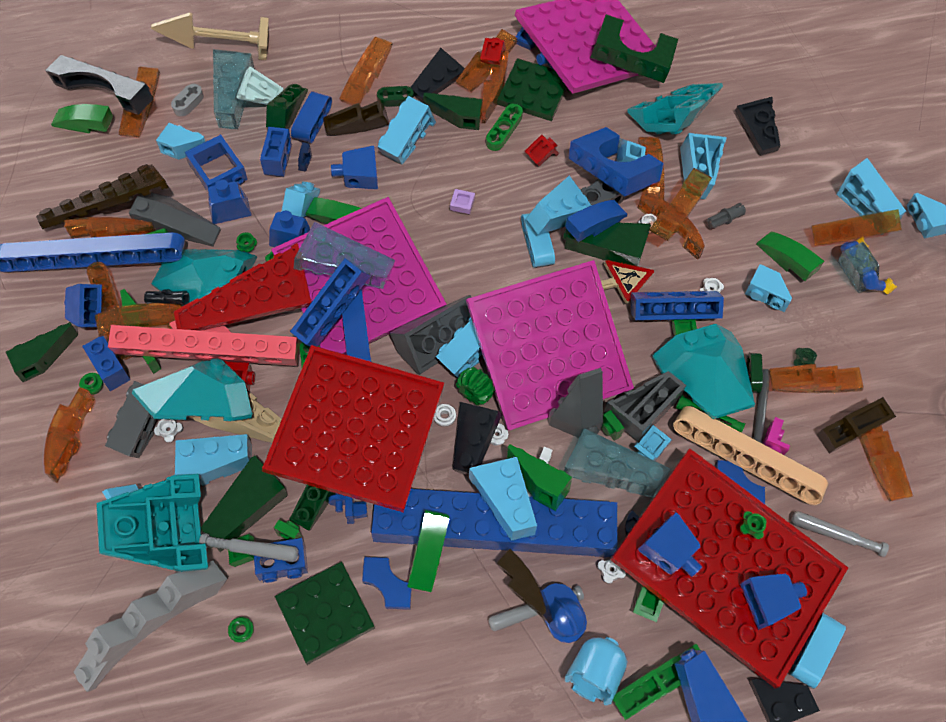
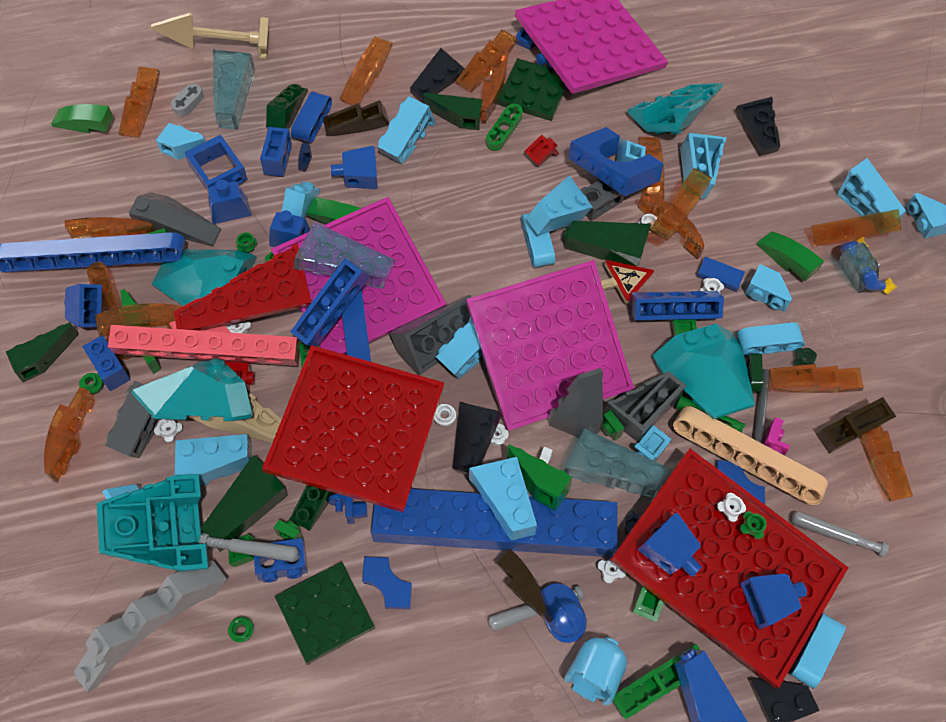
dark brown wing [36,164,169,229] -> none
black arch [46,55,154,115] -> none
black pin [144,289,190,306] -> none
light aqua wing [236,67,284,104] -> none
dark green beam [377,86,414,107] -> none
green slope [407,510,450,592] -> none
lavender plate [450,189,475,214] -> none
green gear [456,367,494,405] -> none
red bracket [480,37,506,65] -> none
blue slope [565,200,627,242] -> none
dark green arch [591,14,678,83] -> none
dark grey axle [707,203,746,229] -> none
none -> white plate [225,321,251,334]
none -> blue tile [697,256,745,292]
none -> white plate [717,493,746,522]
none -> medium azure beam [737,323,805,356]

